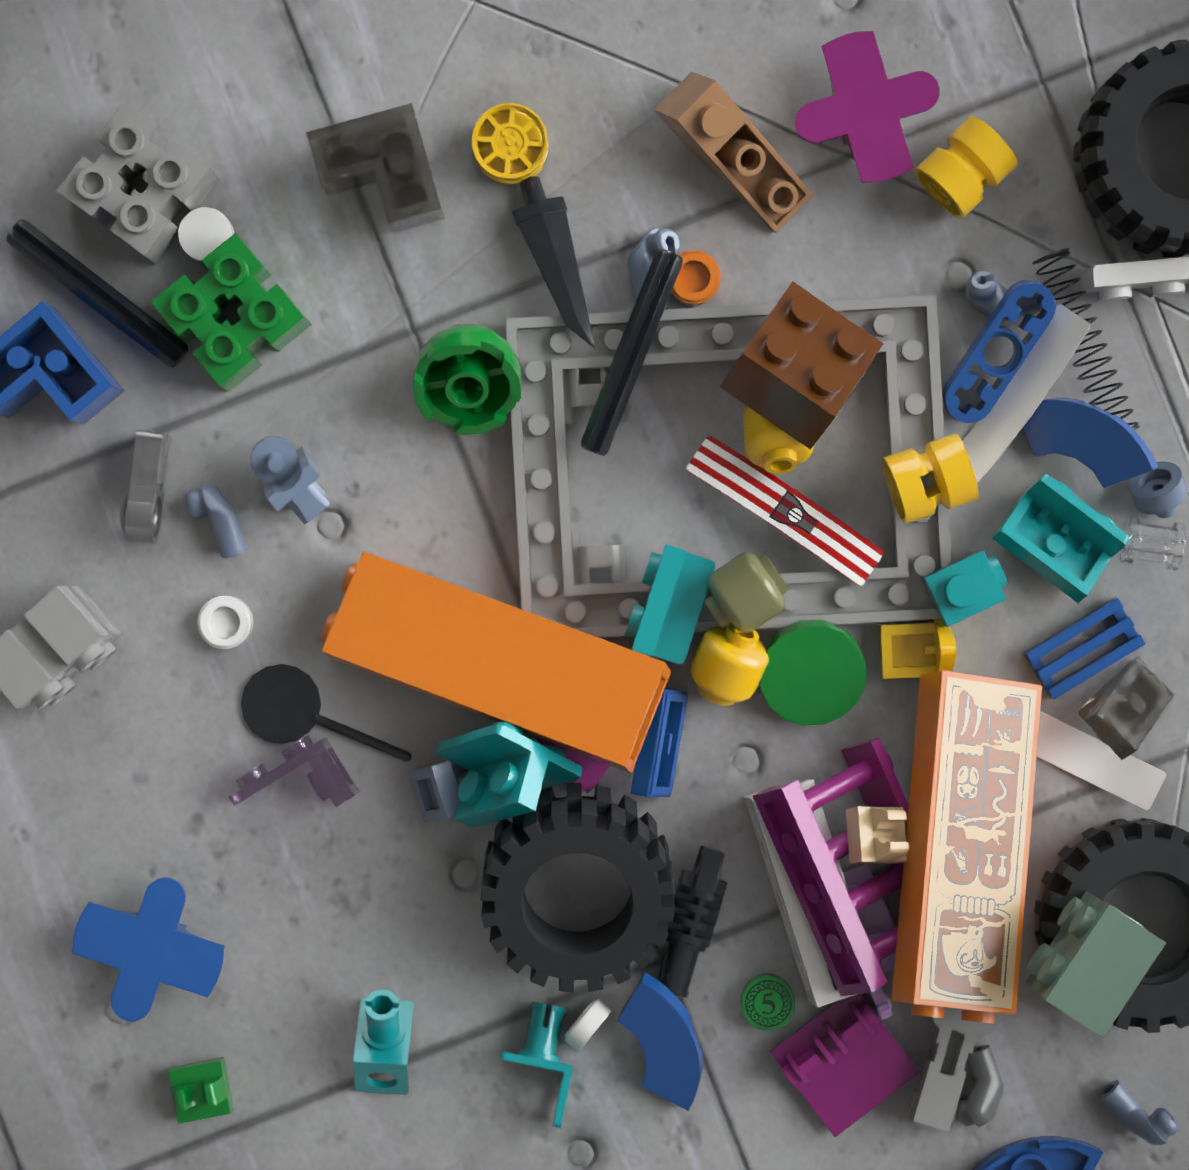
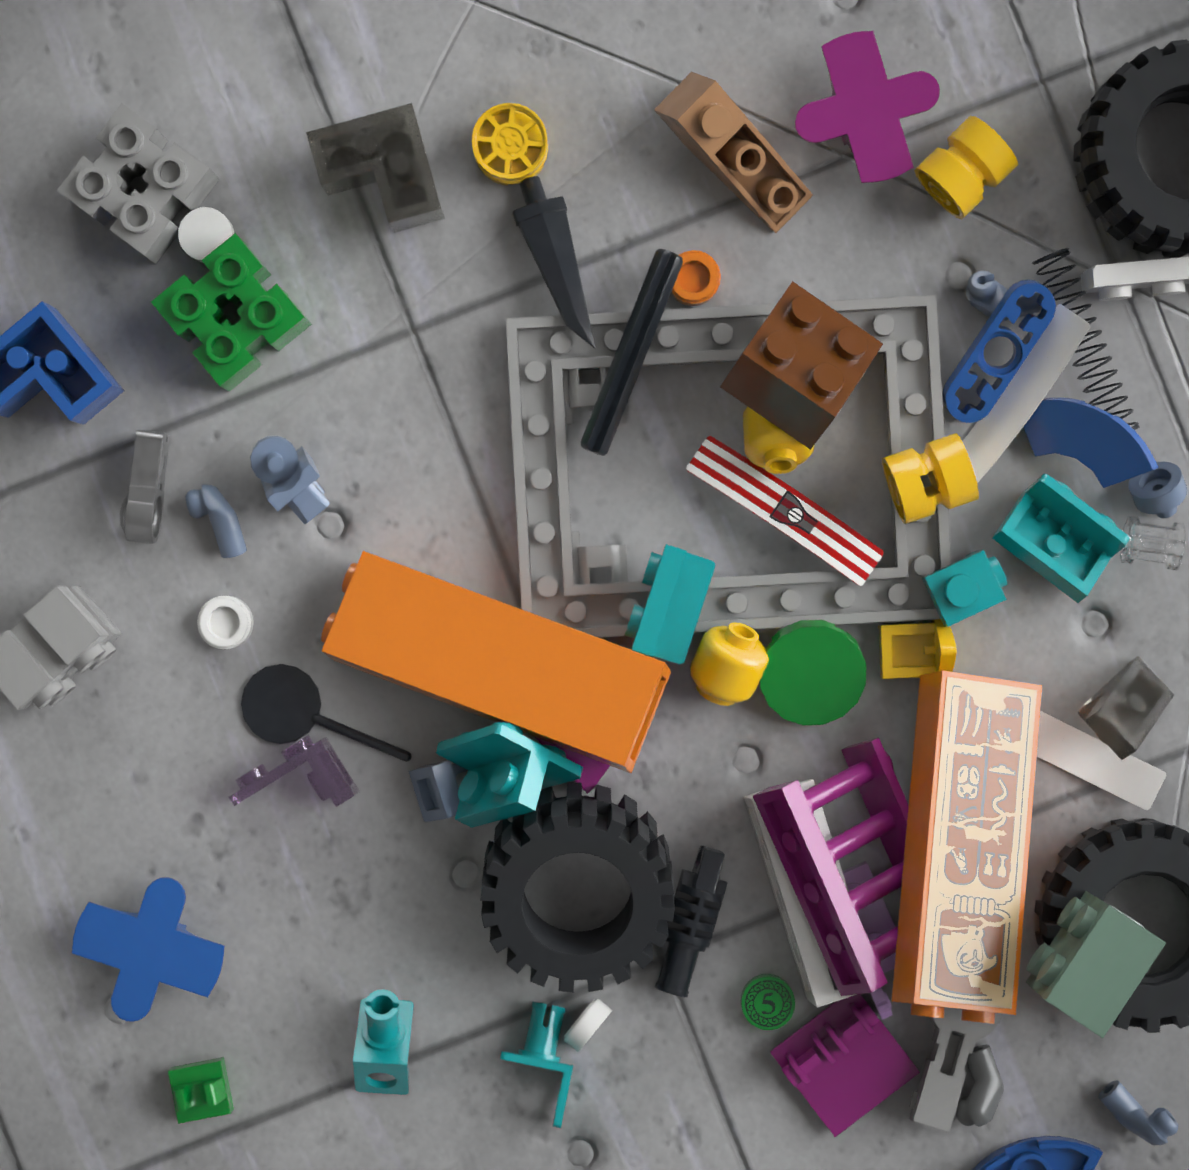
black axle [6,219,189,368] -> none
green cylinder [412,324,522,435] -> none
blue tile [618,972,703,1111] -> none
sand blue arm [628,228,680,302] -> none
blue tile [630,688,688,797] -> none
olive head [705,552,789,633] -> none
tan tile [846,806,909,864] -> none
blue tile [1023,598,1146,699] -> none

